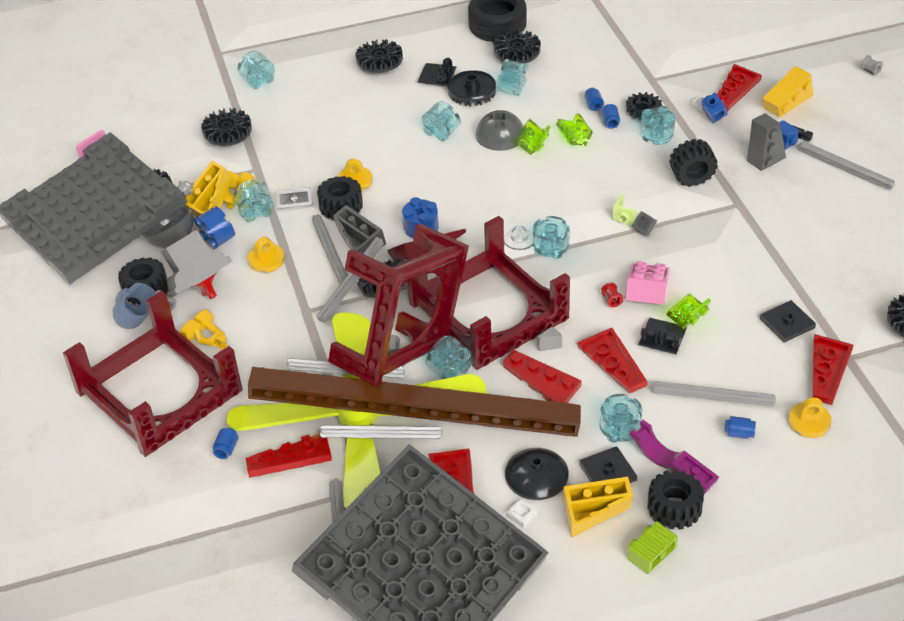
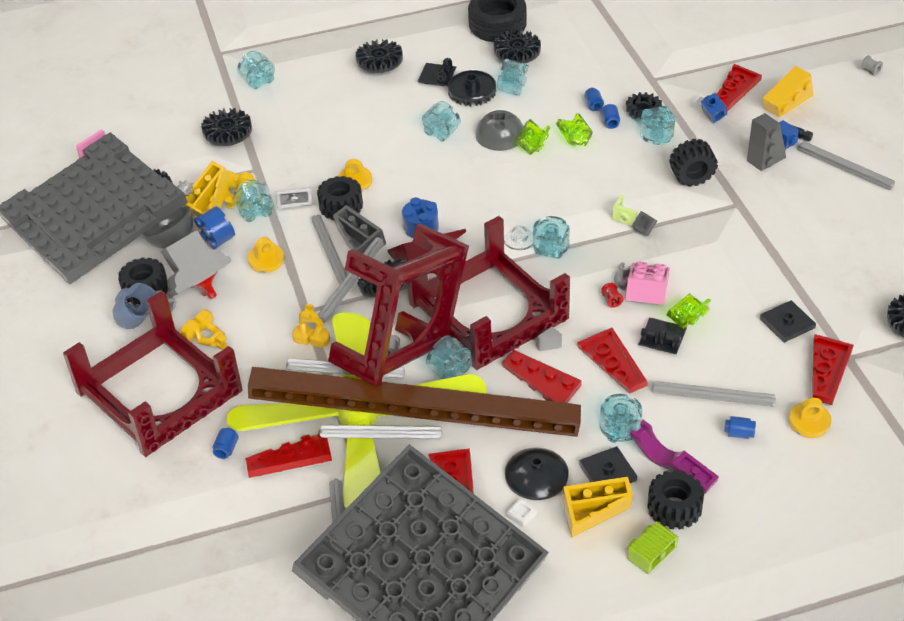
none -> yellow piece [292,304,330,348]
none -> light grey arm [614,262,630,289]

